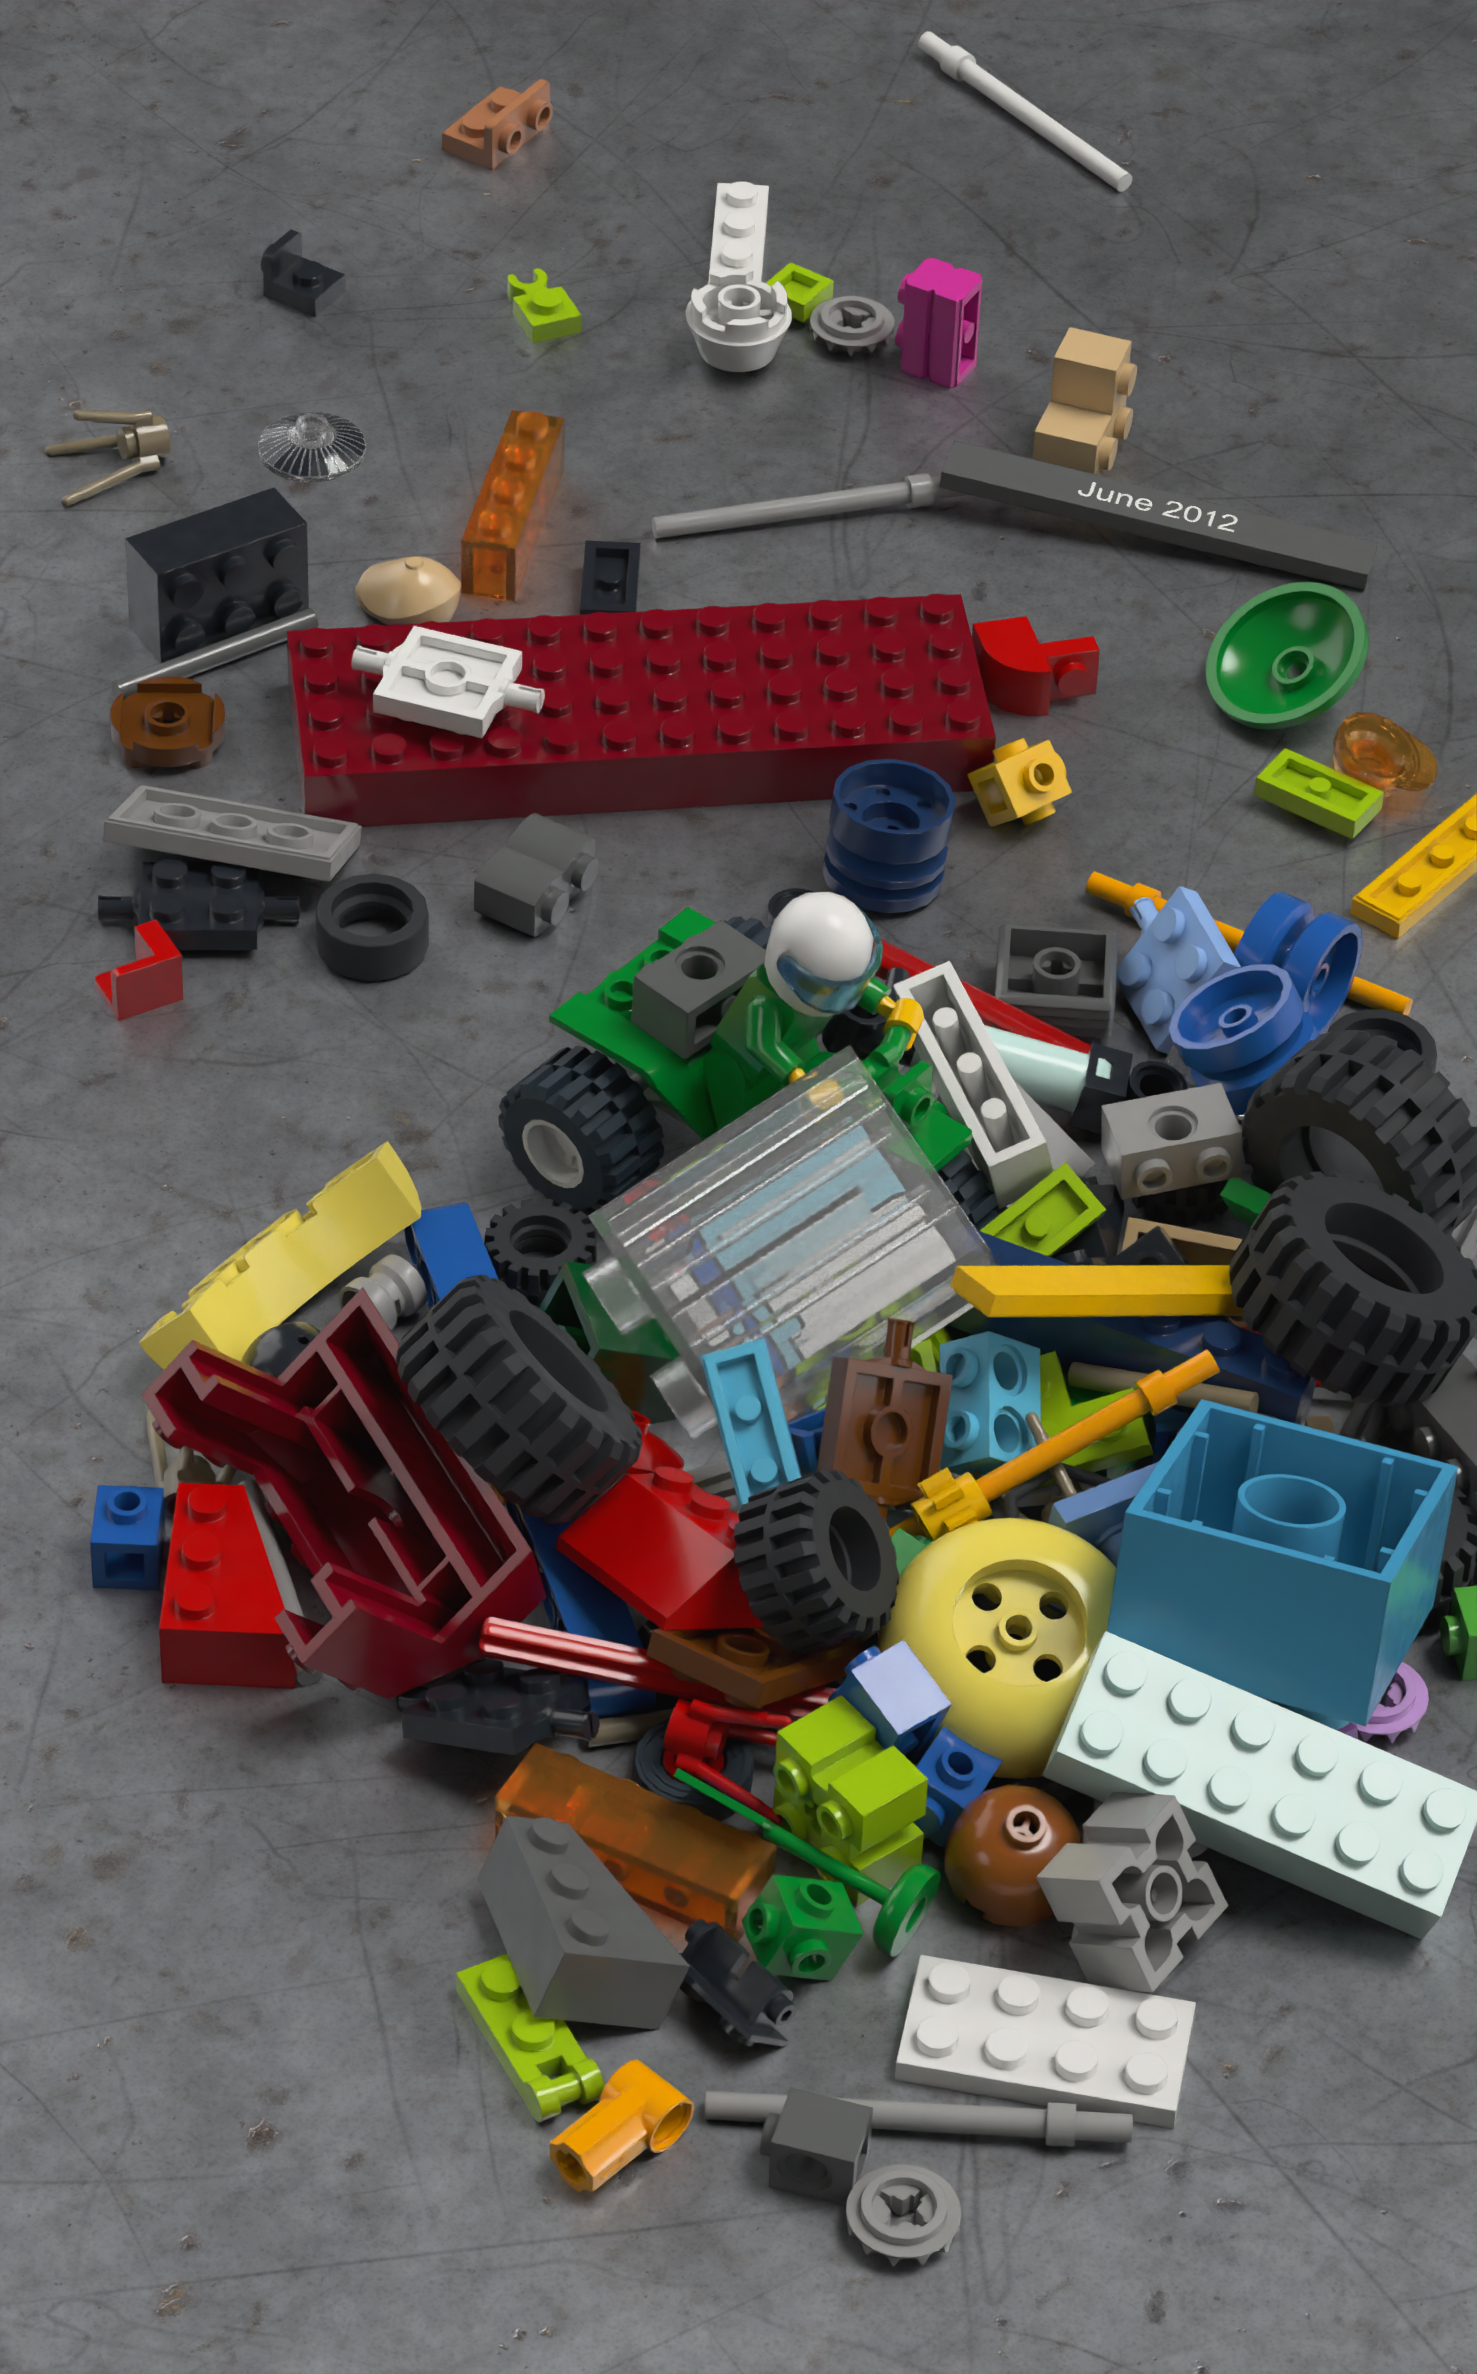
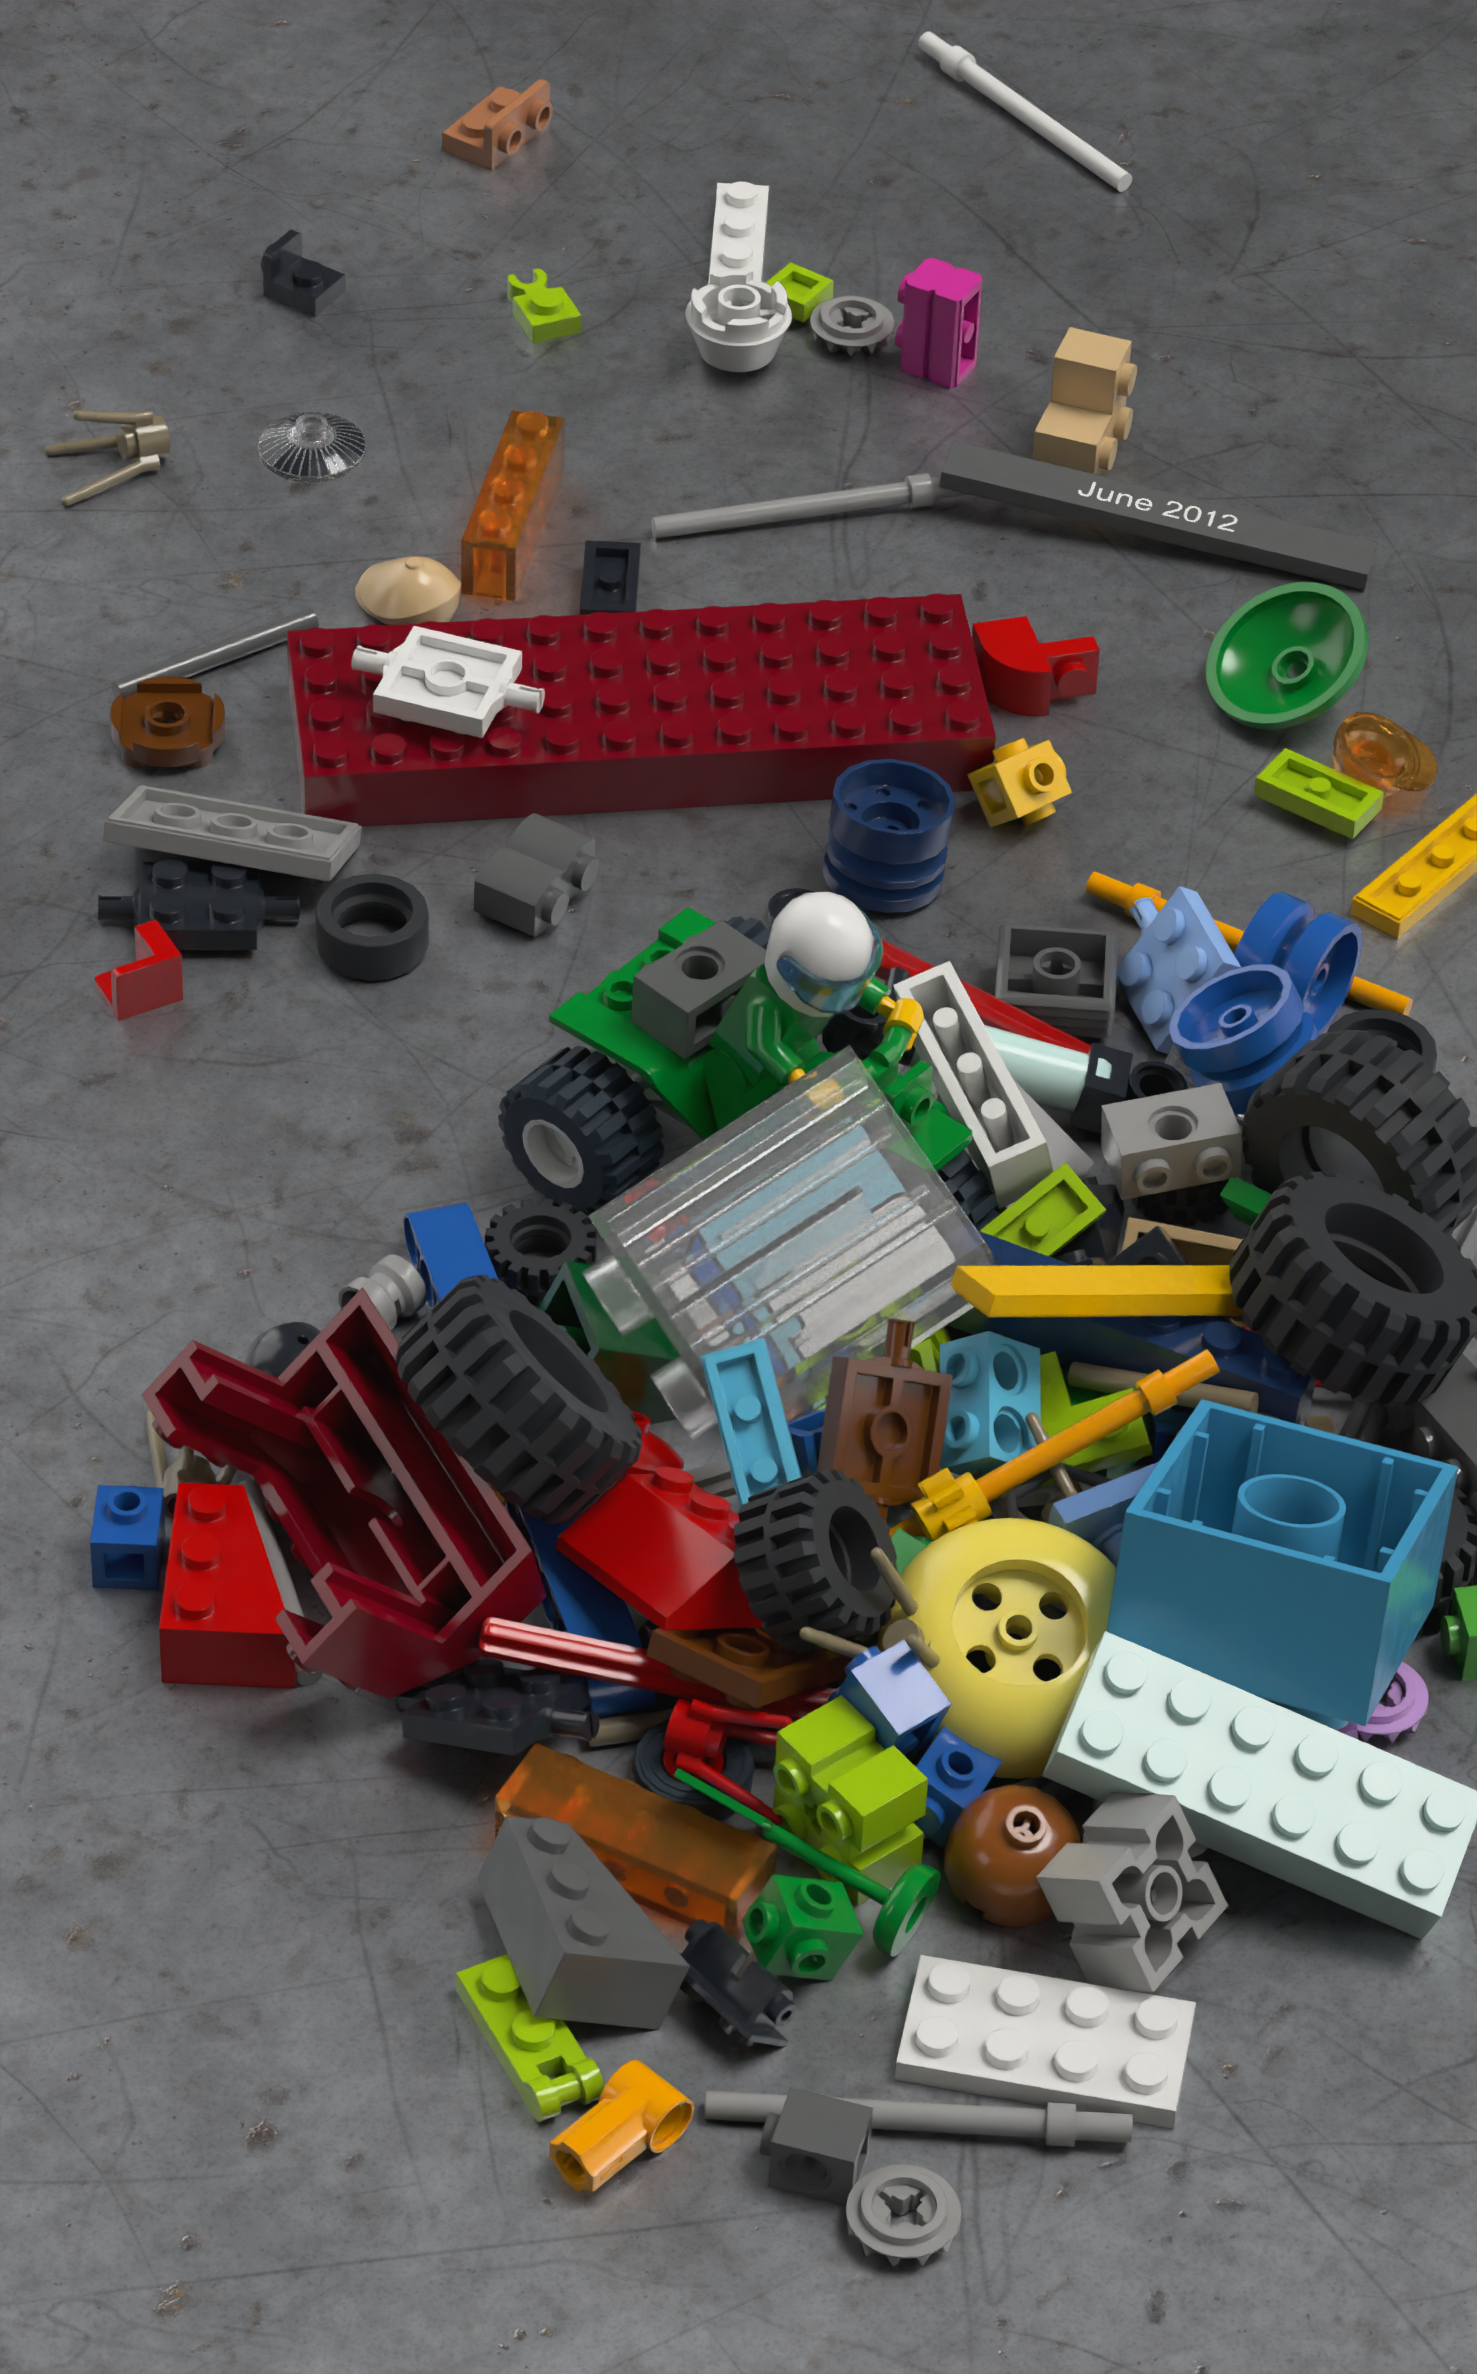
black brick [125,487,309,663] -> none
light yellow brick [139,1141,422,1370] -> none
none -> dark tan plant [800,1547,940,1668]

